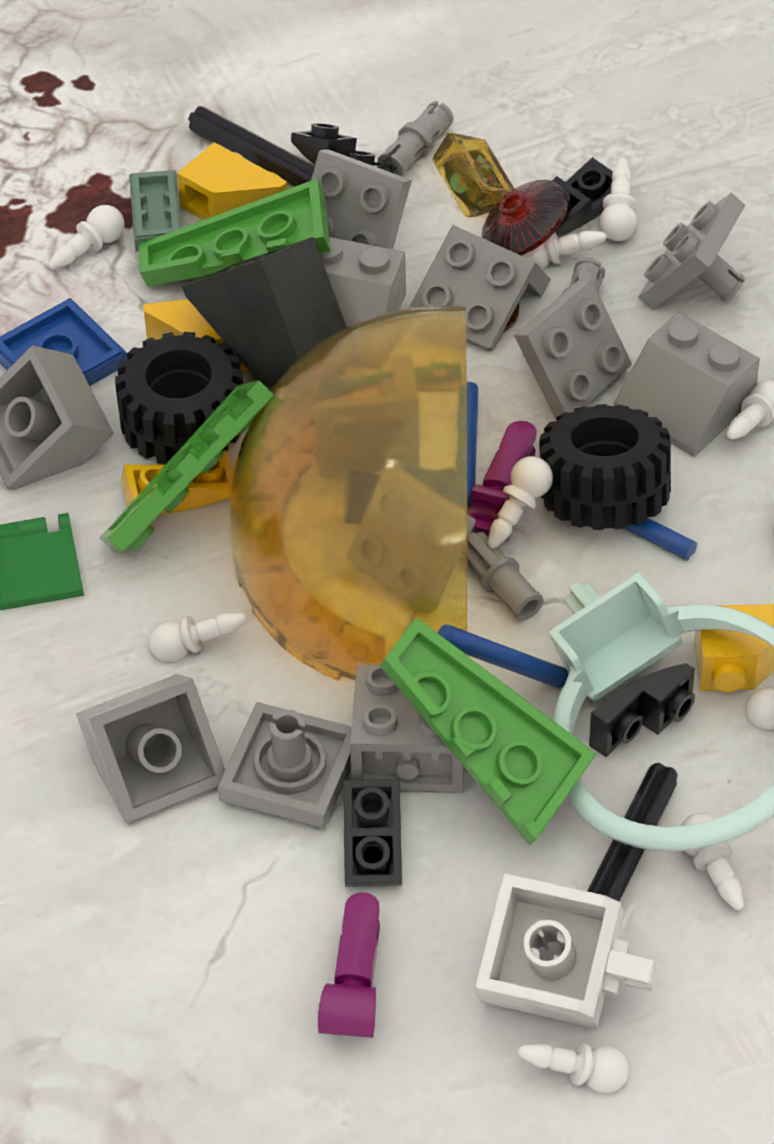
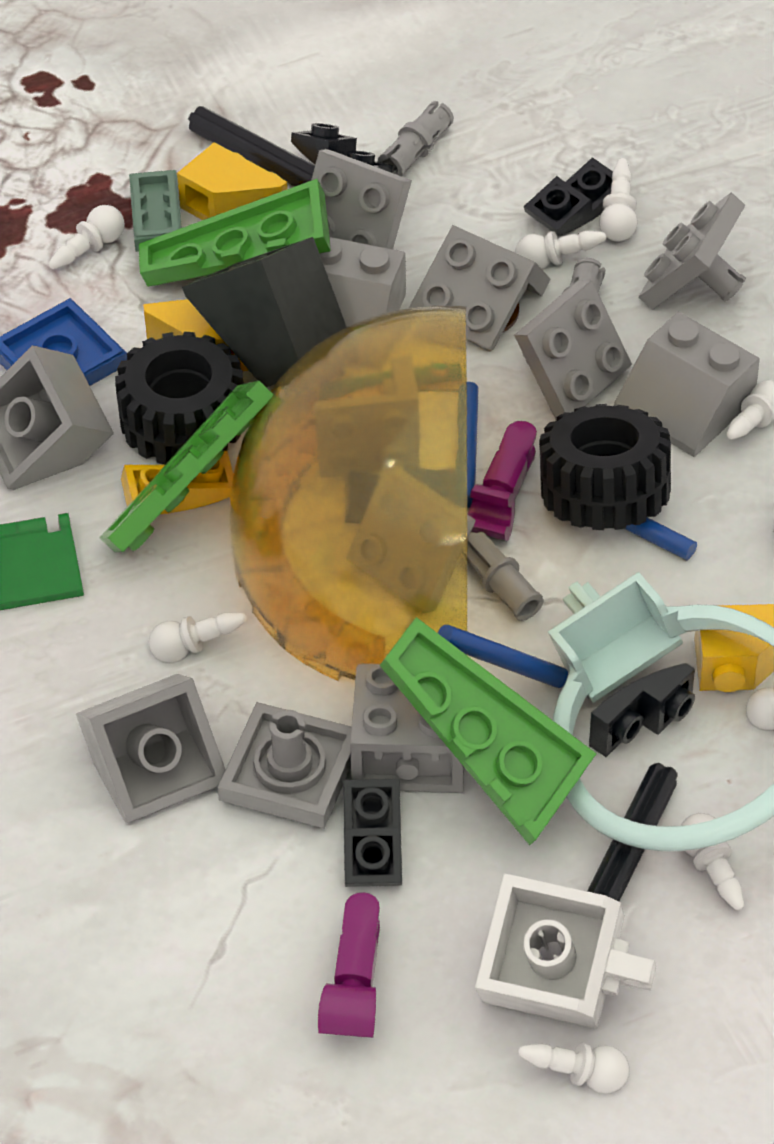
clear yellow slope [433,133,521,217] -> none
dish [482,180,568,255] -> none
white bar [487,456,553,549] -> none

